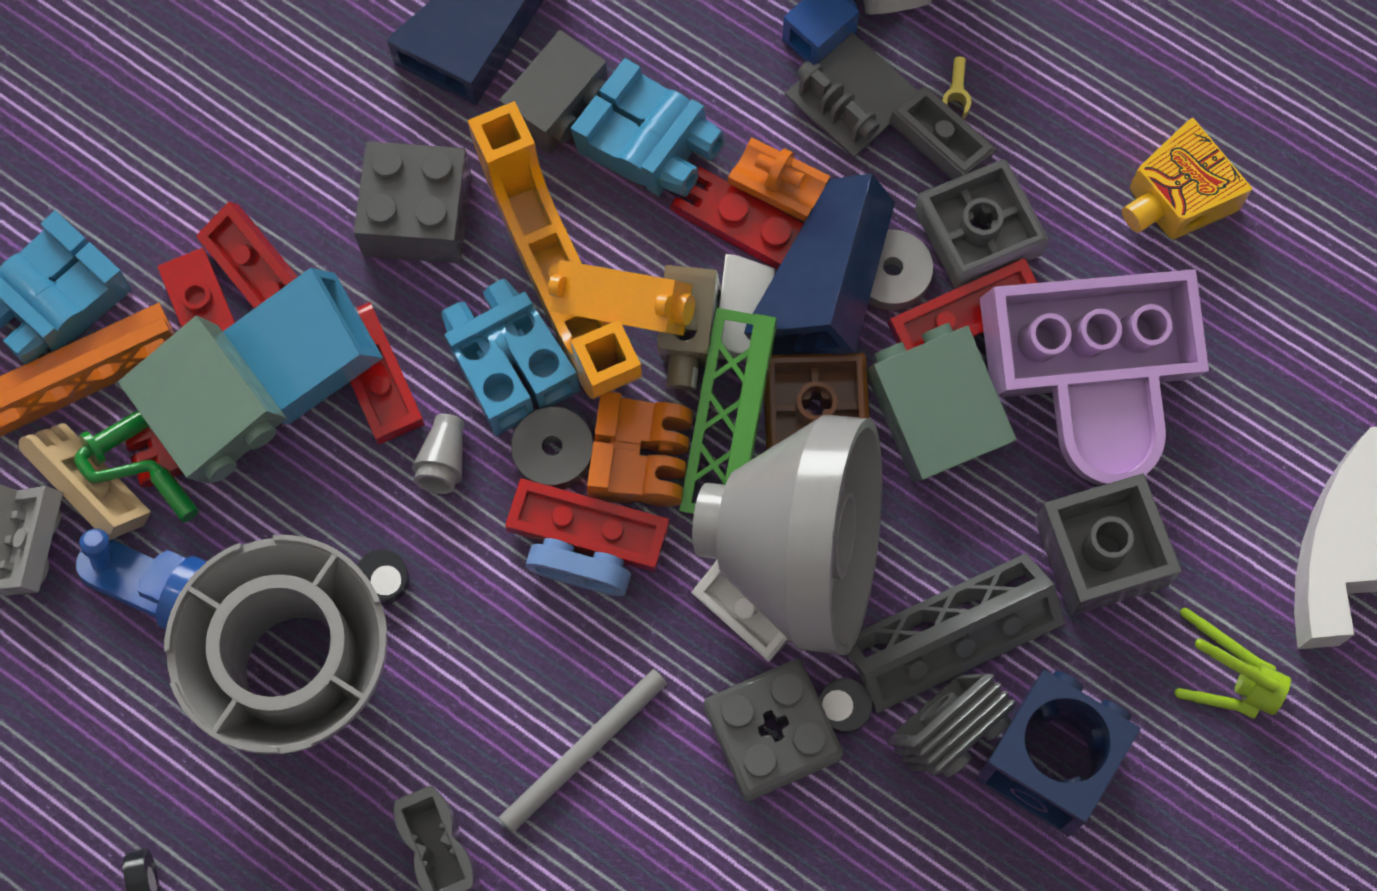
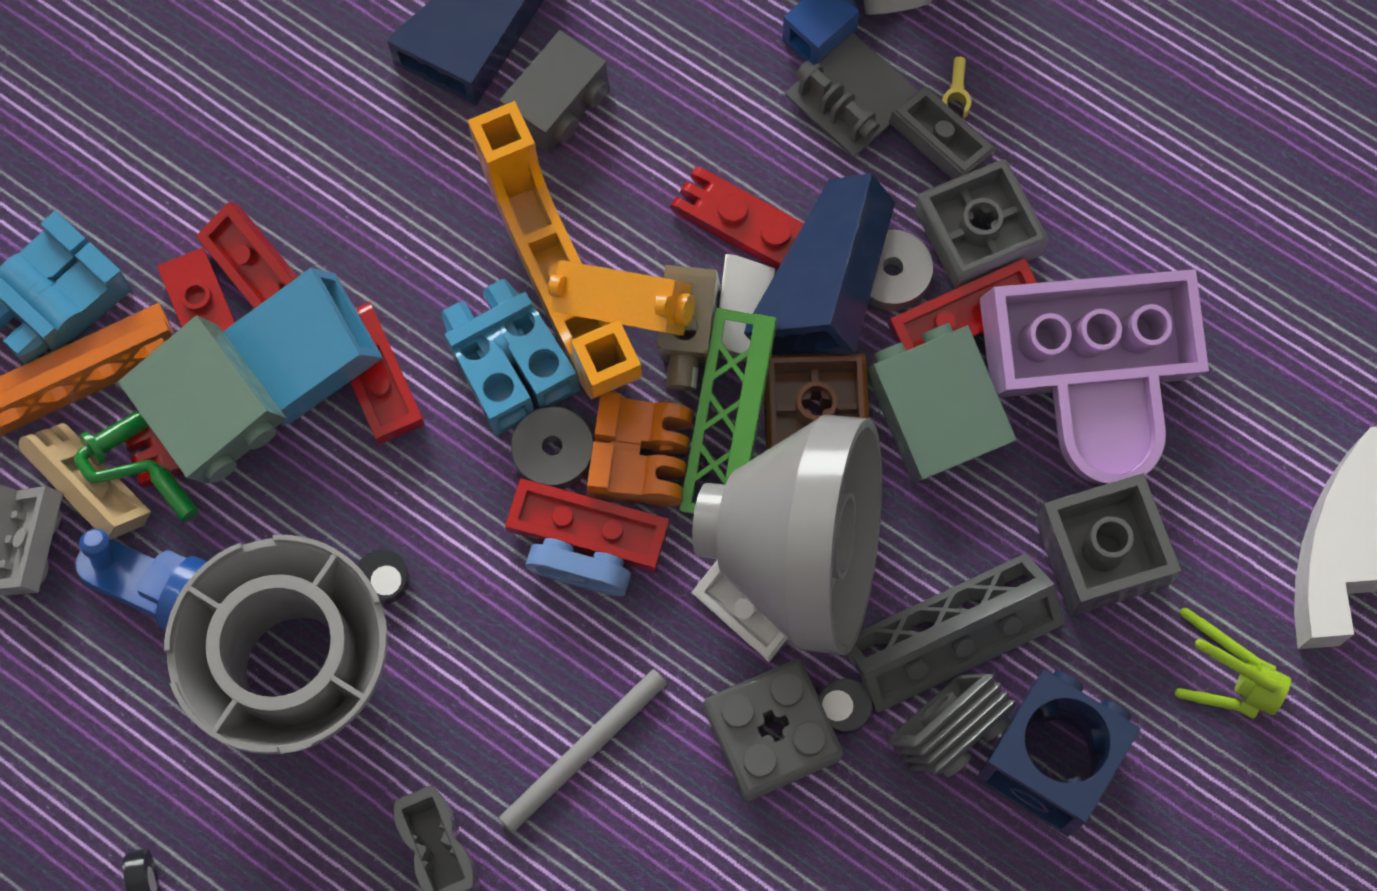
dark grey brick [354,141,472,264] -> none
light grey cone [412,414,465,494] -> none
dark azure hips [570,58,725,197] -> none
orange hips [728,137,831,221] -> none
yellow torso [1122,118,1253,239] -> none

